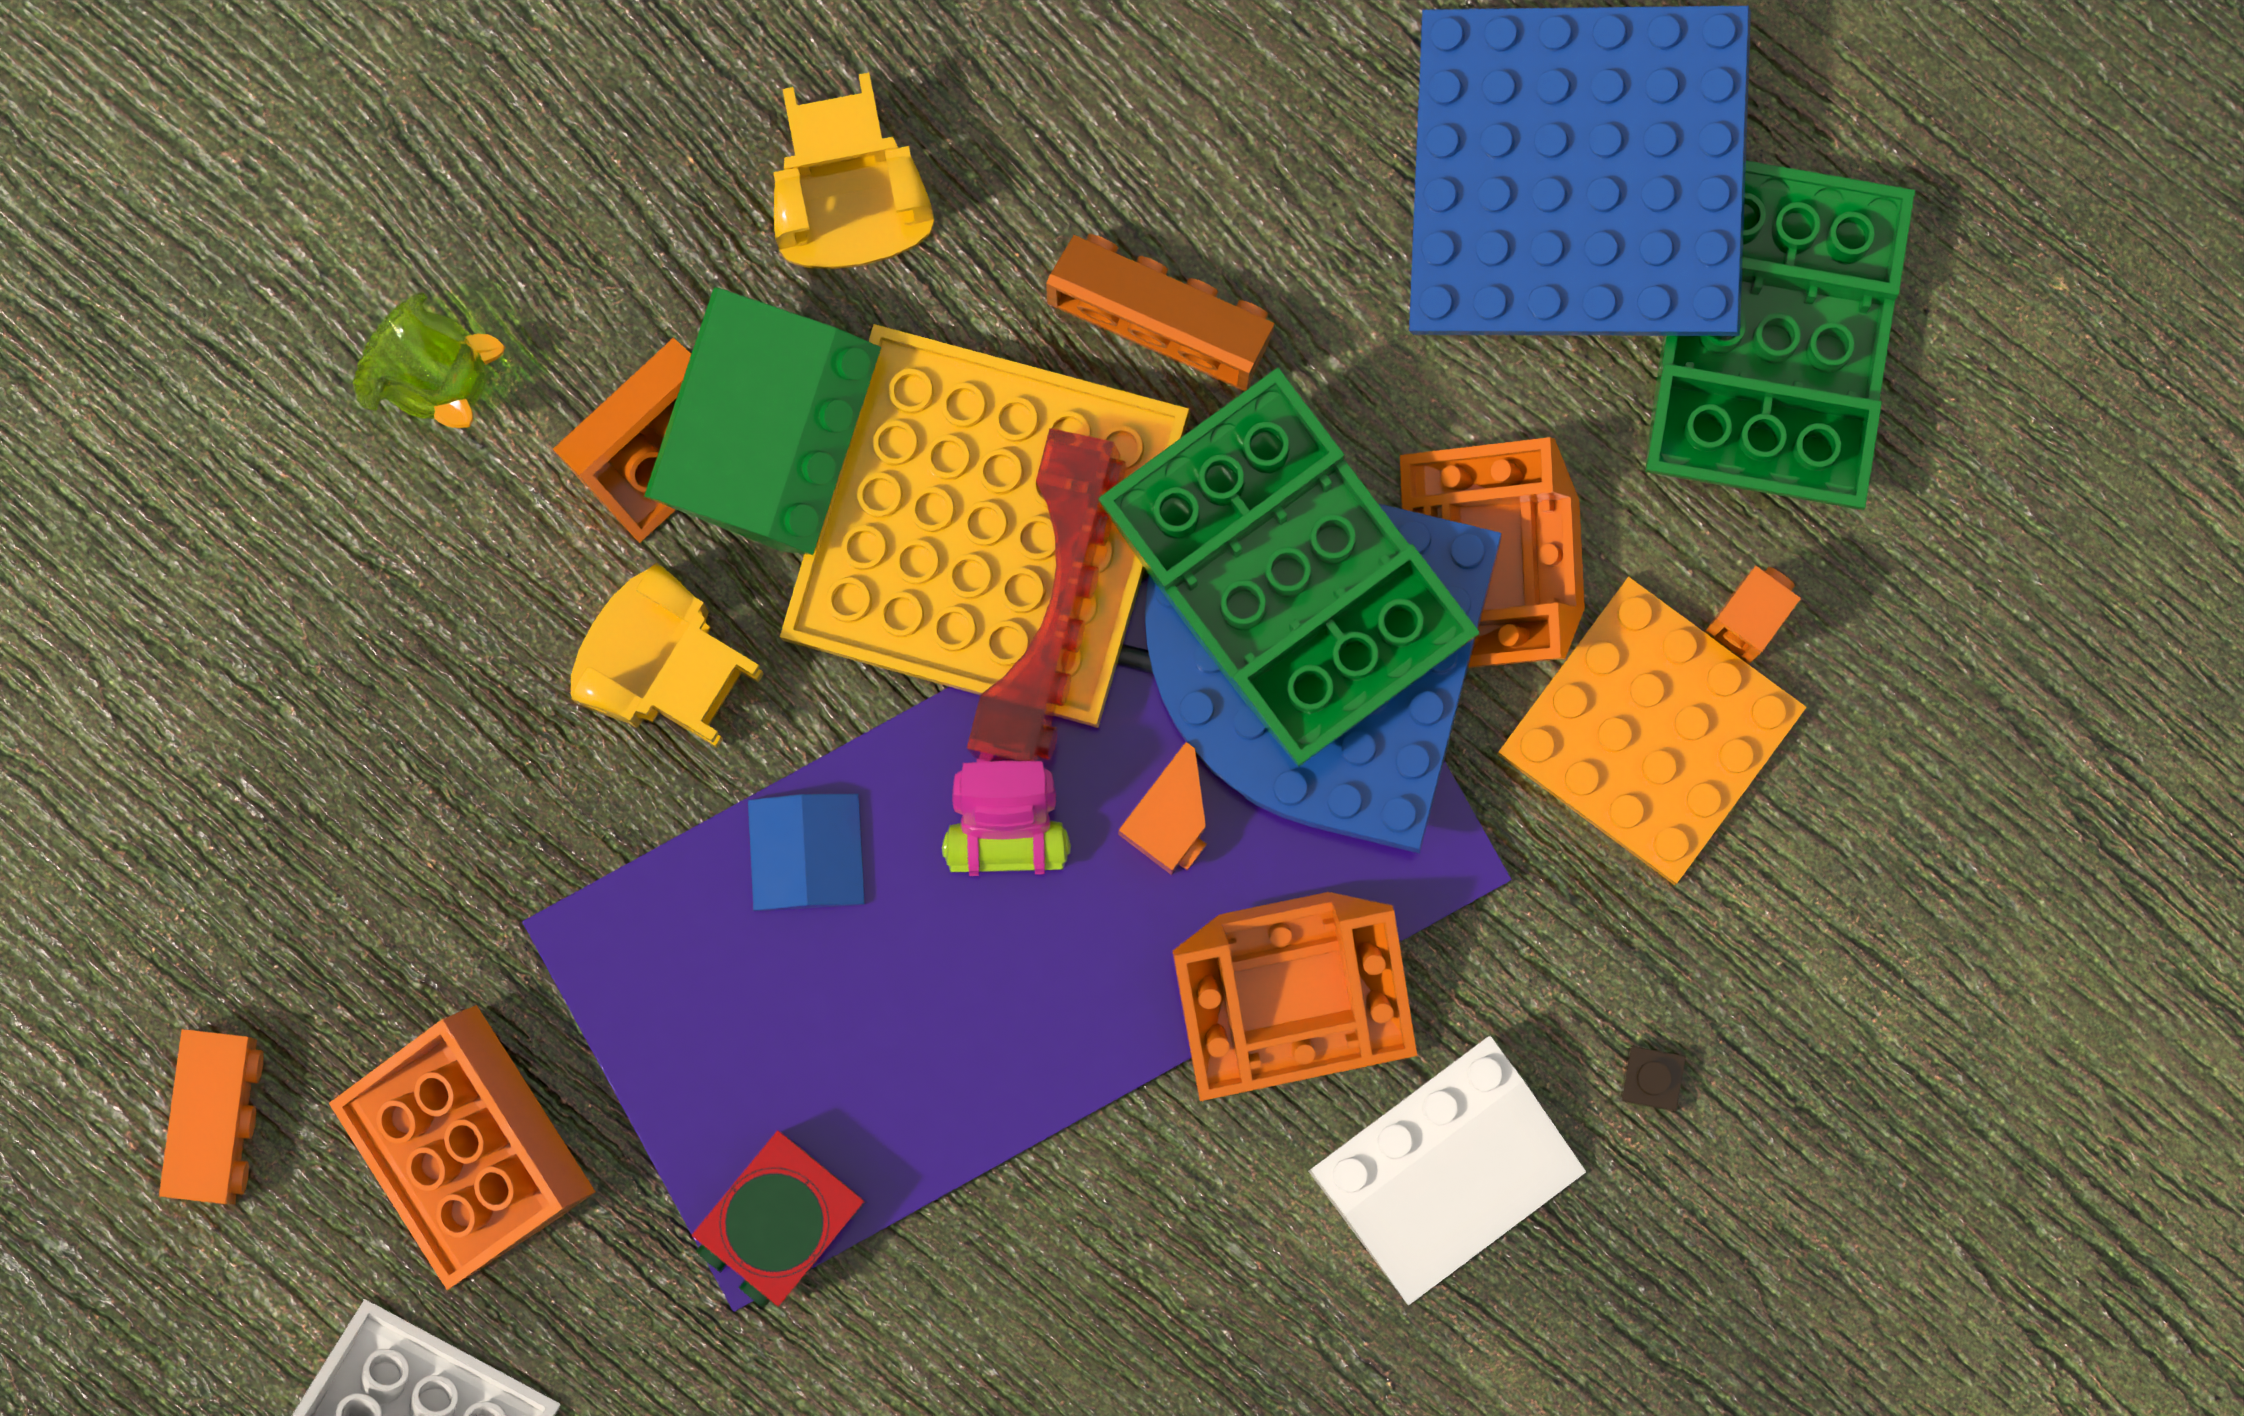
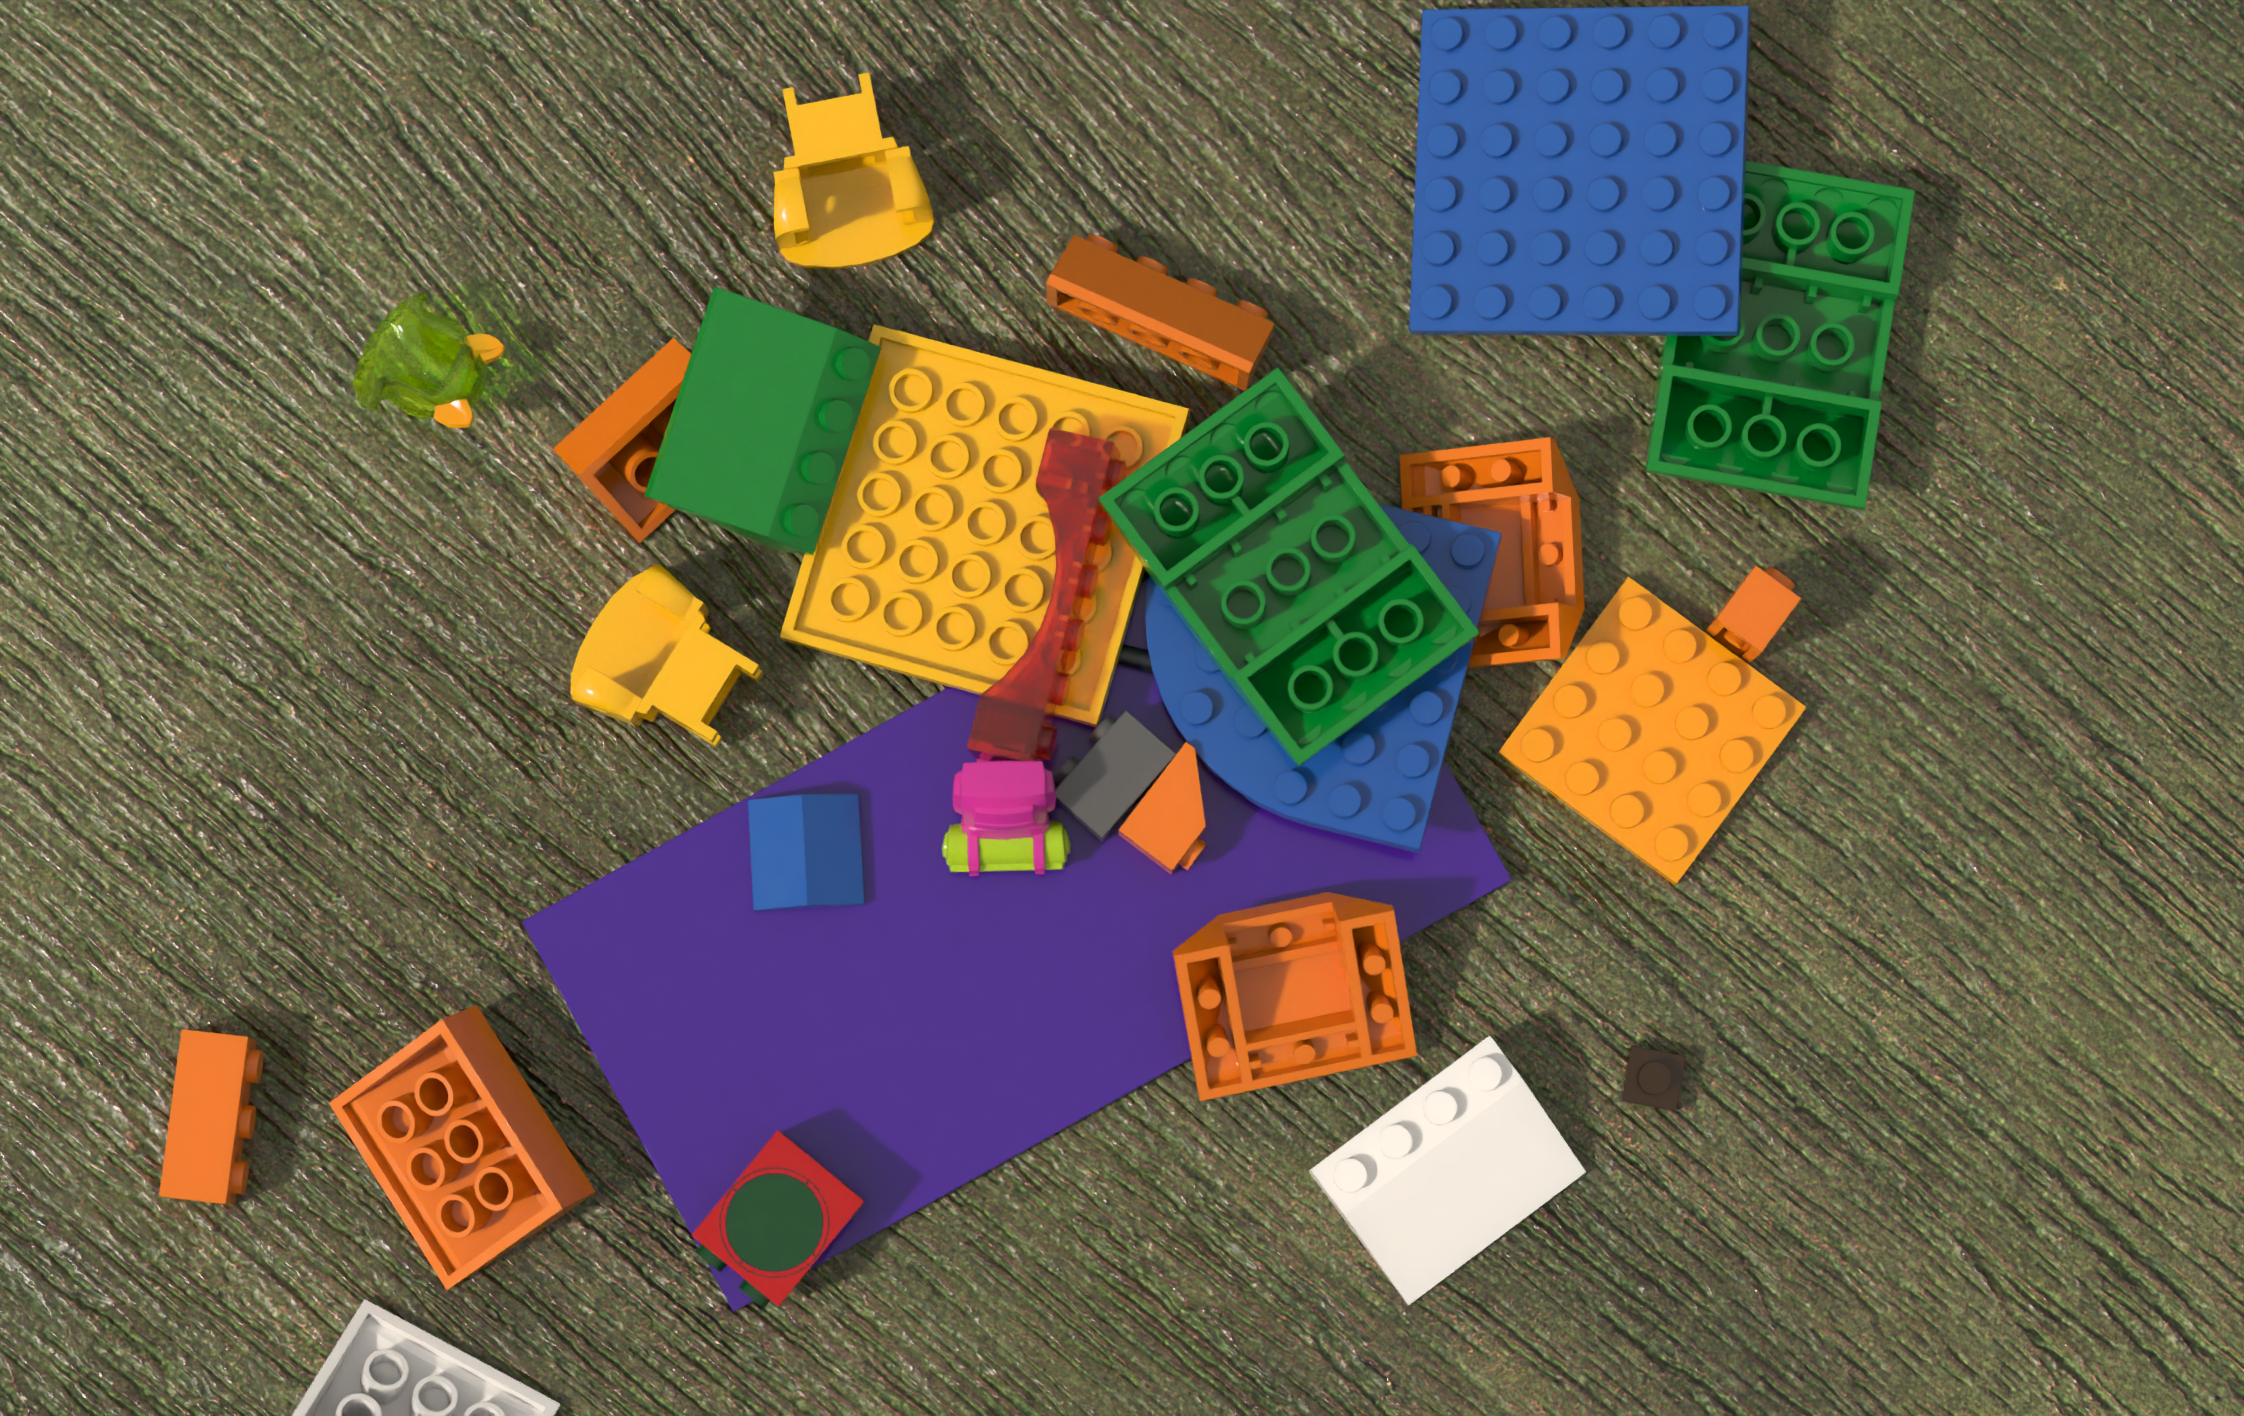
none -> dark grey brick [1053,711,1176,842]

